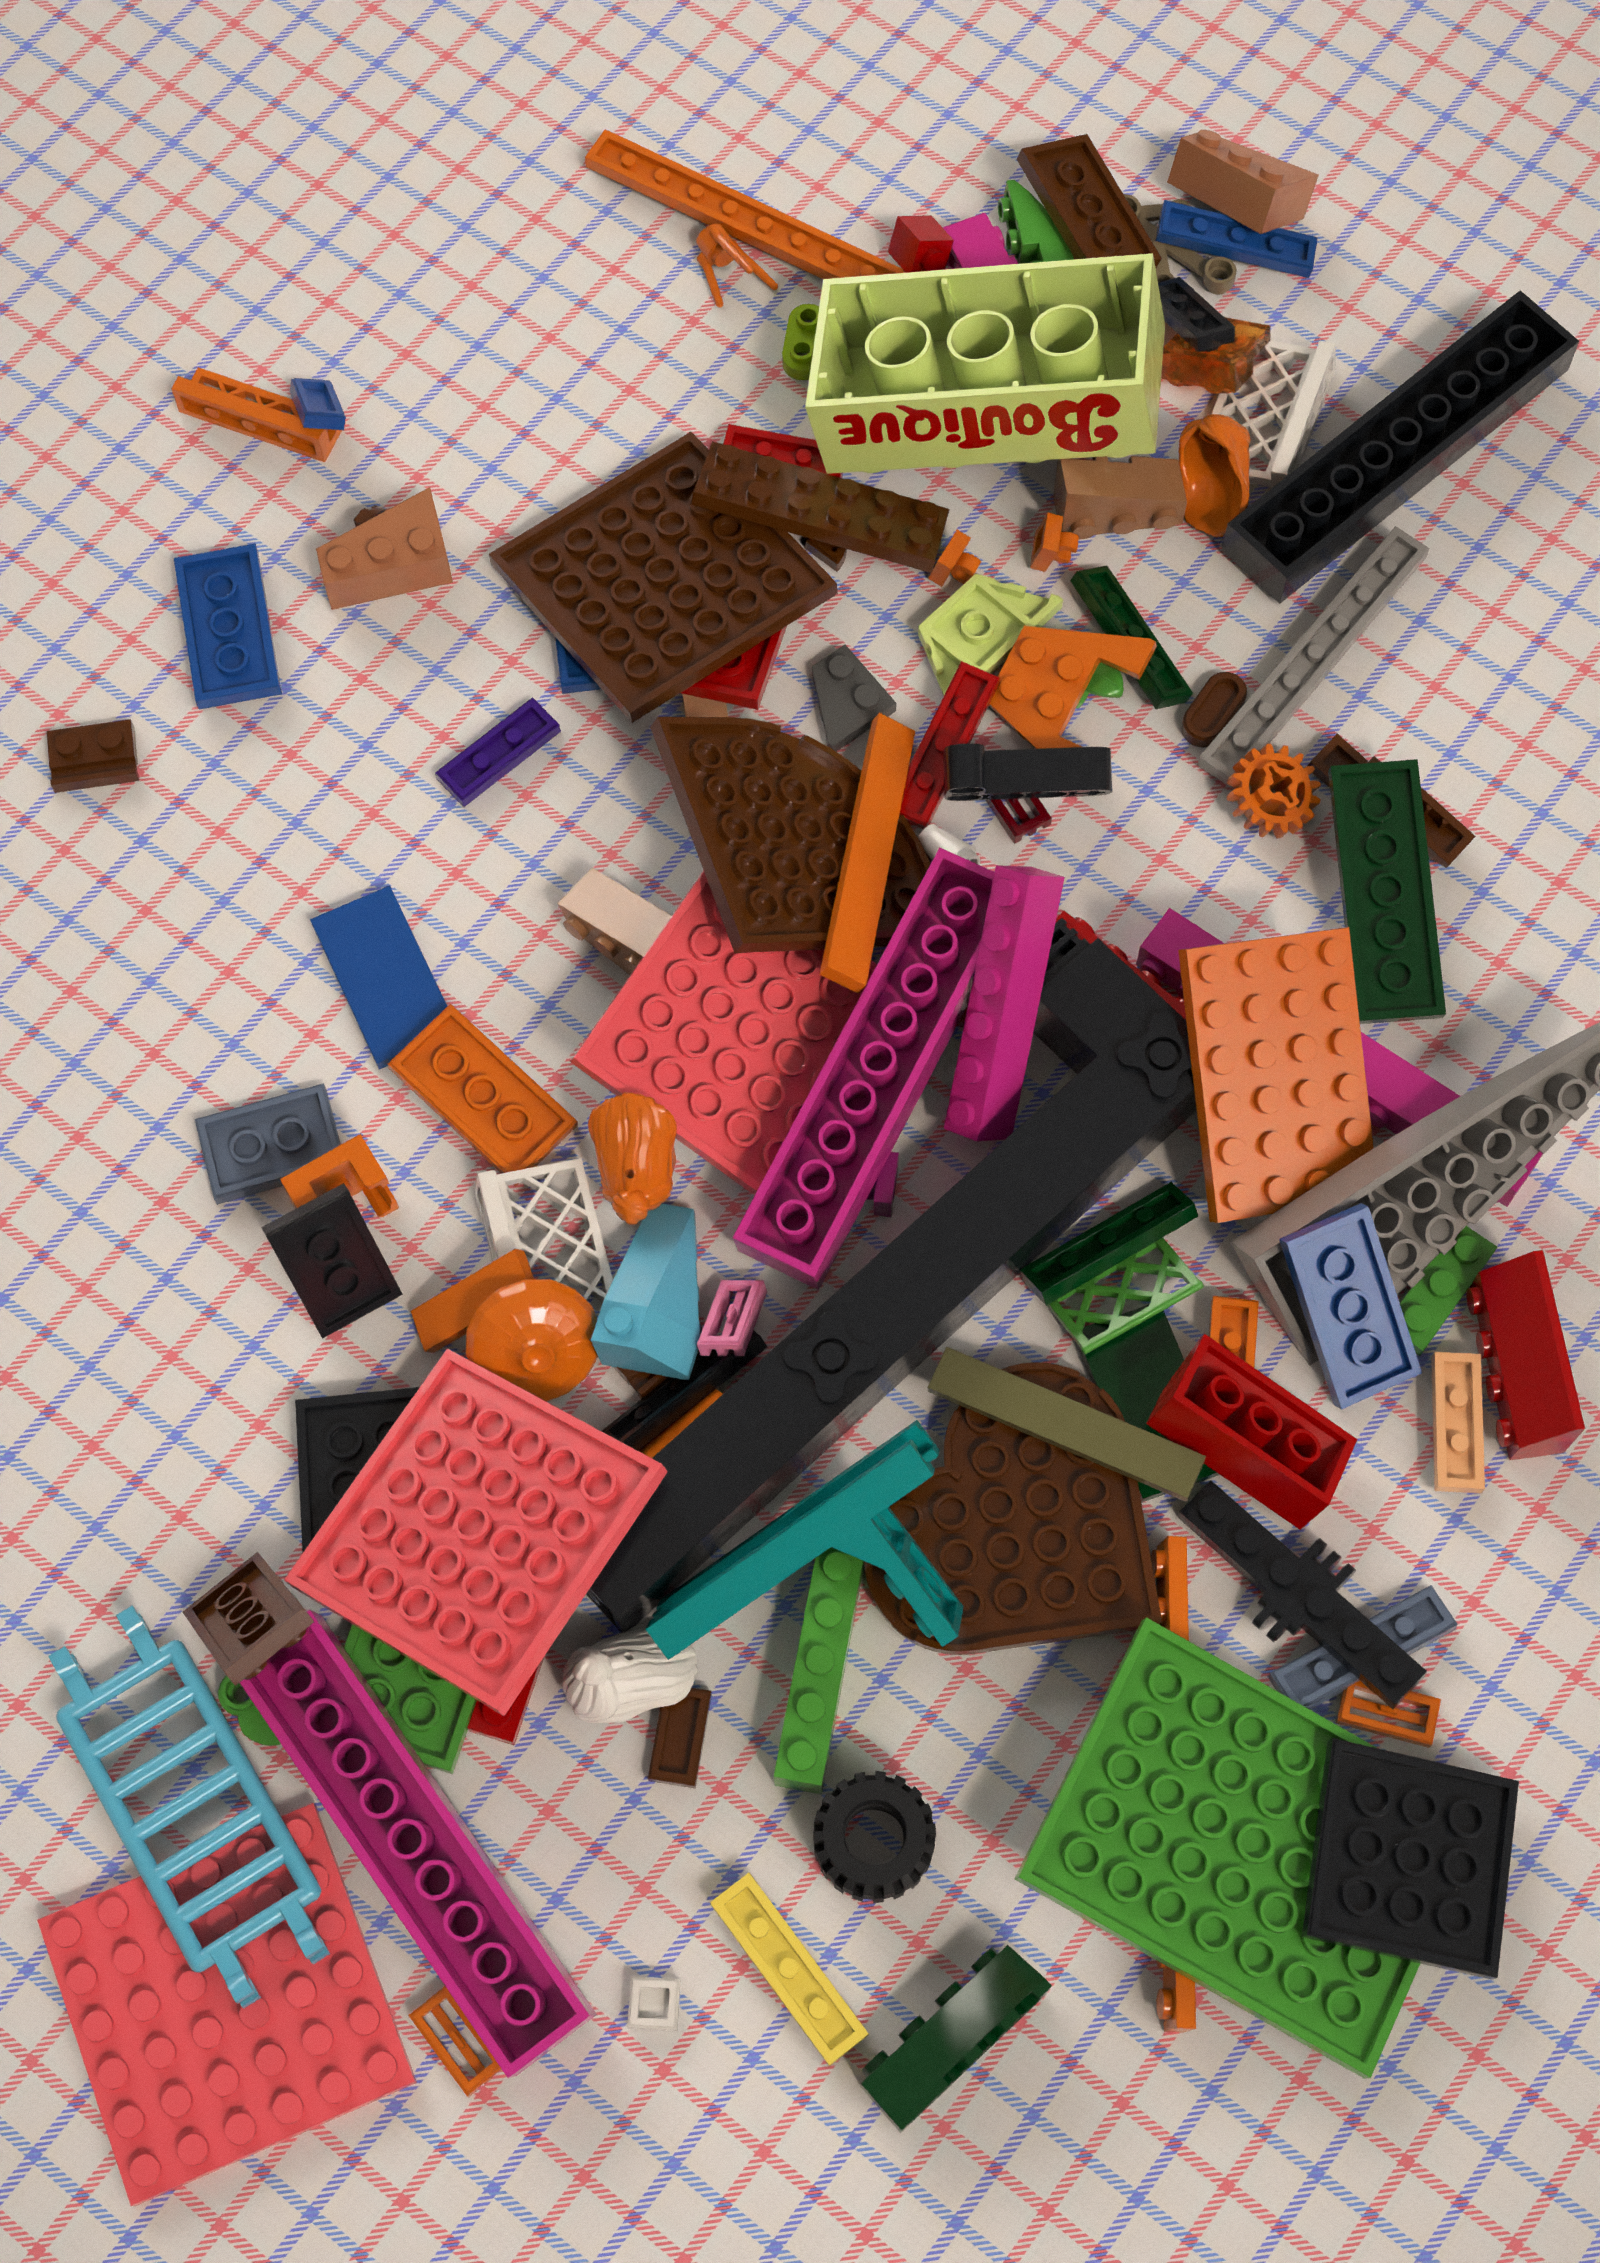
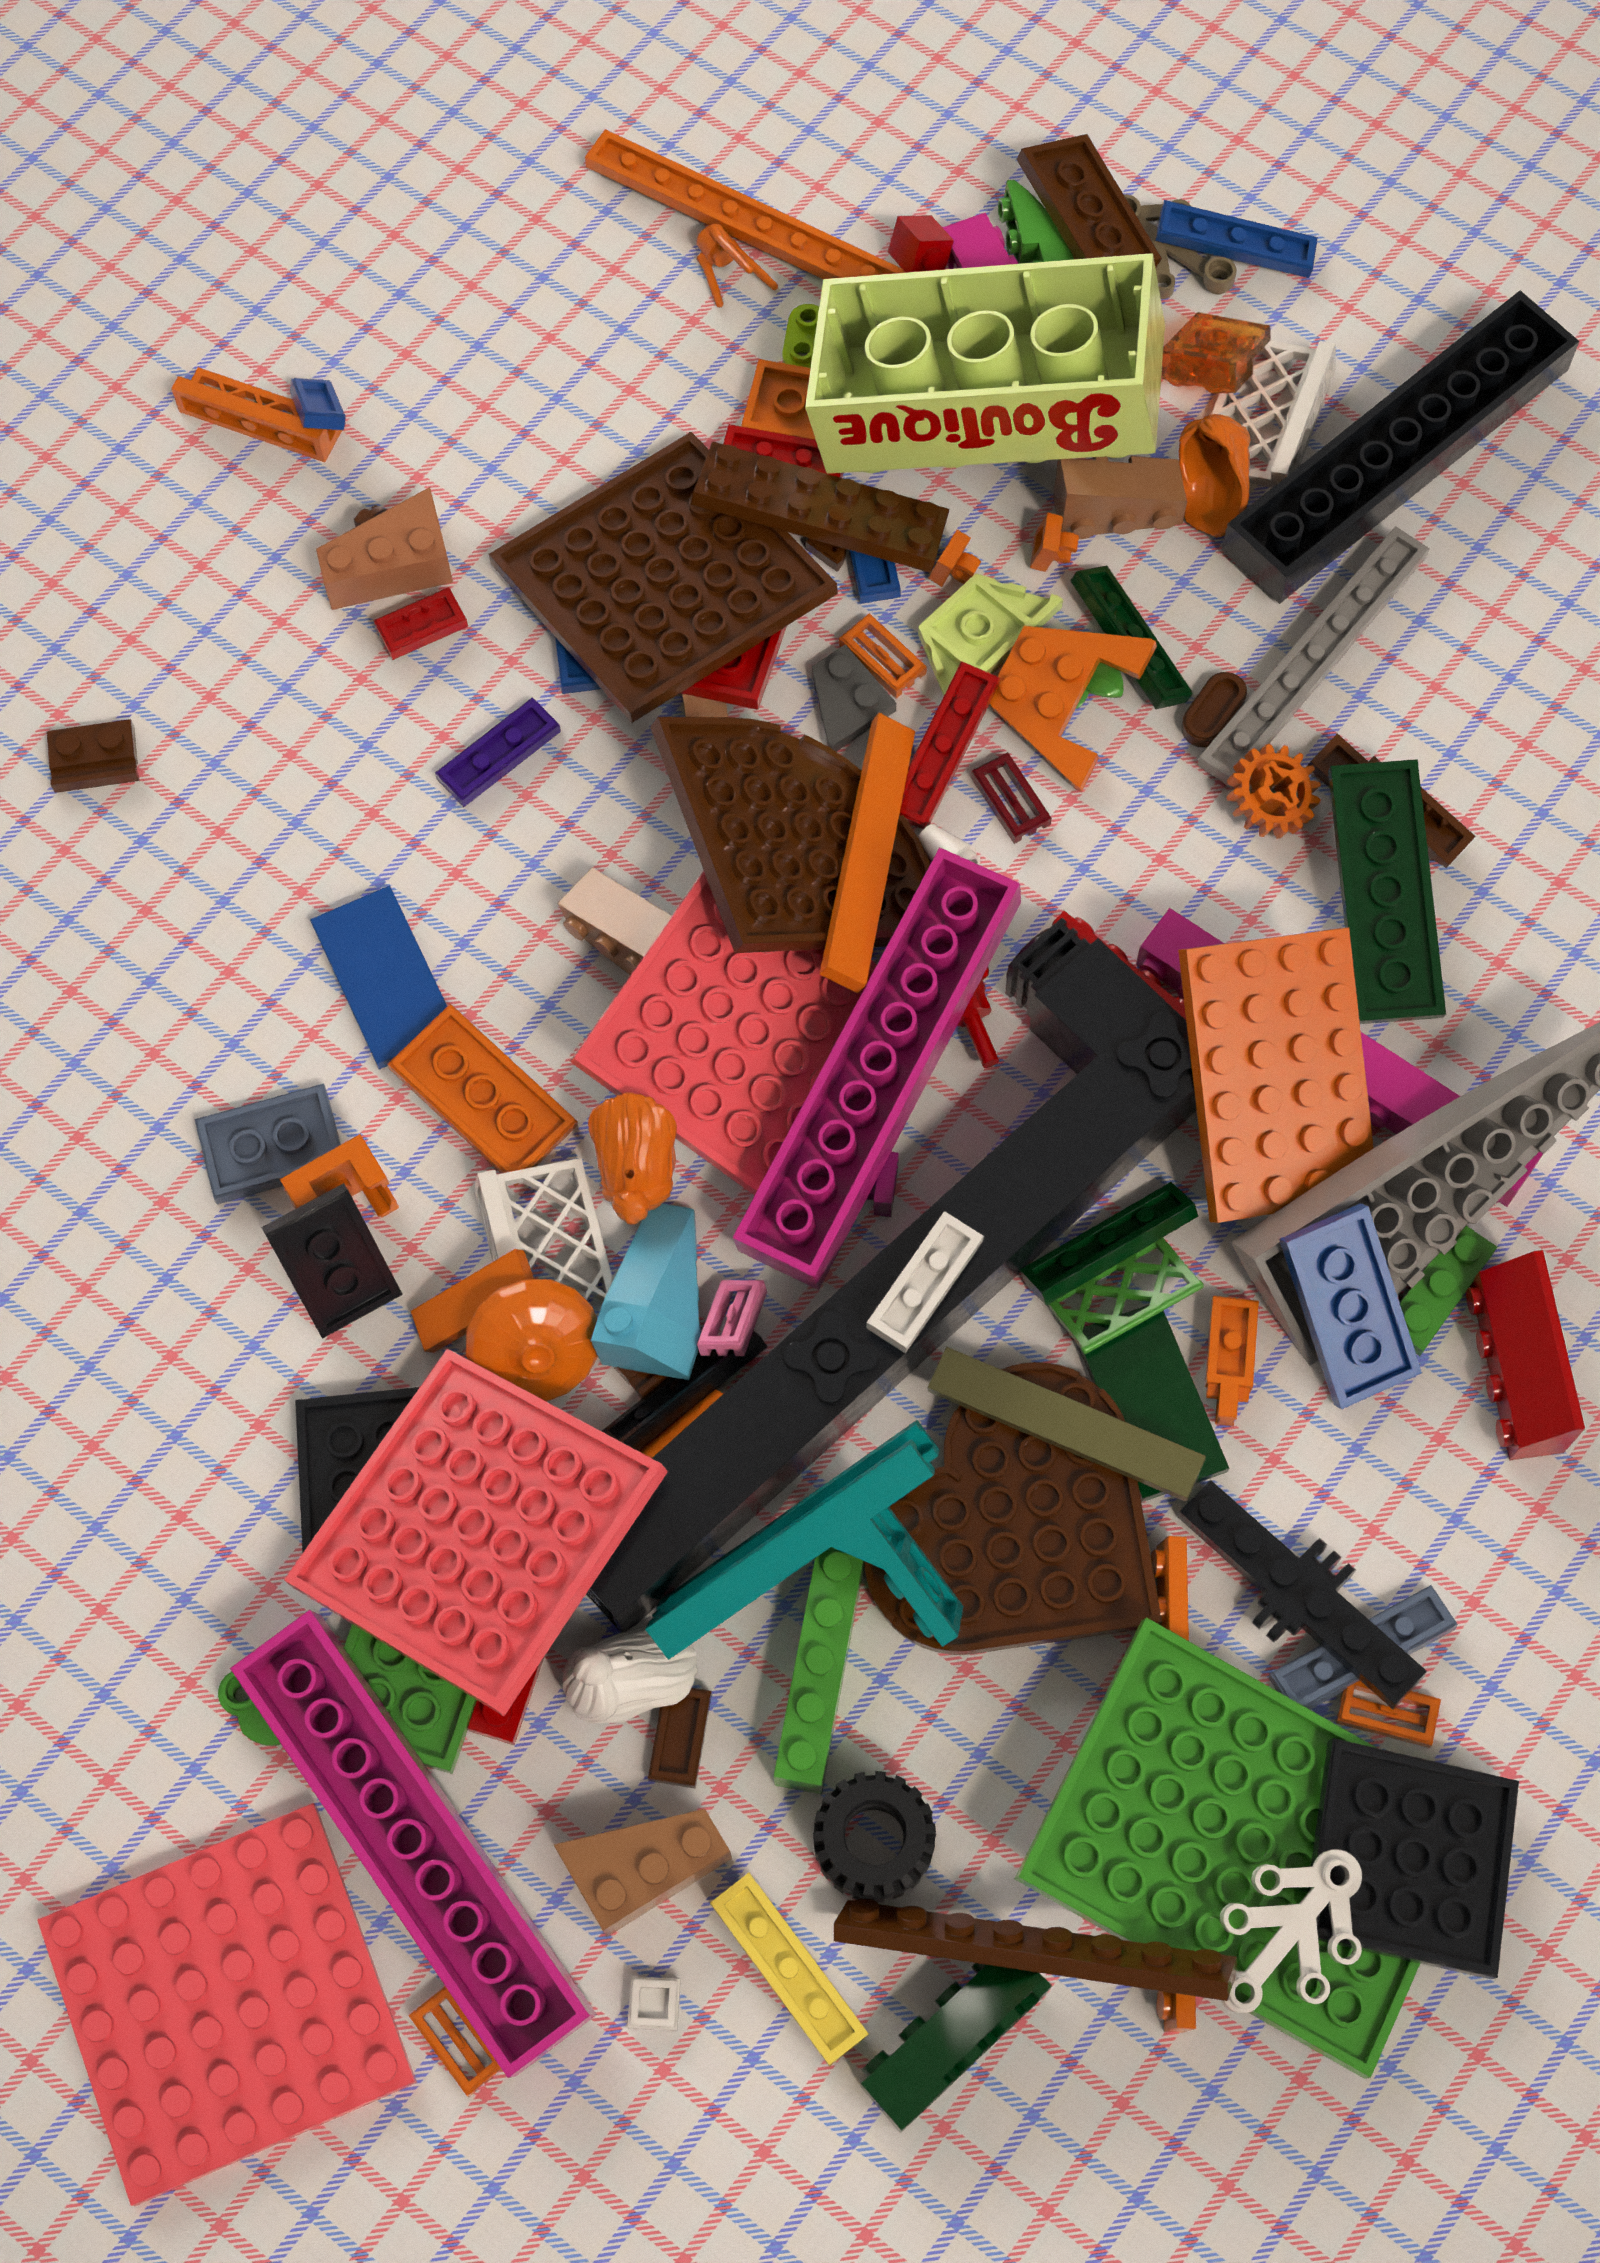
medium azure bar [48,1605,330,2008] -> none
blue plate [174,543,282,710] -> none
reddish brown plate [183,1552,314,1686] -> none
black beam [943,744,1113,801] -> none
dark pink brick [944,865,1065,1141] -> none
red slope [1146,1333,1358,1530] -> none
black plate [1158,277,1235,352] -> none
nougat wedge [1167,130,1319,234] -> none
light nougat plate [1431,1352,1485,1493] -> none
none -> red plate [373,587,468,660]
none -> medium nougat wedge [554,1809,732,1937]
none -> orange plate [741,359,816,440]
none -> reddish brown plate [834,1899,1237,2001]
none -> orange tile [839,613,927,699]
none -> blue tile [848,549,901,604]
none -> white plate [866,1211,984,1353]
none -> white plant [1220,1850,1362,2013]

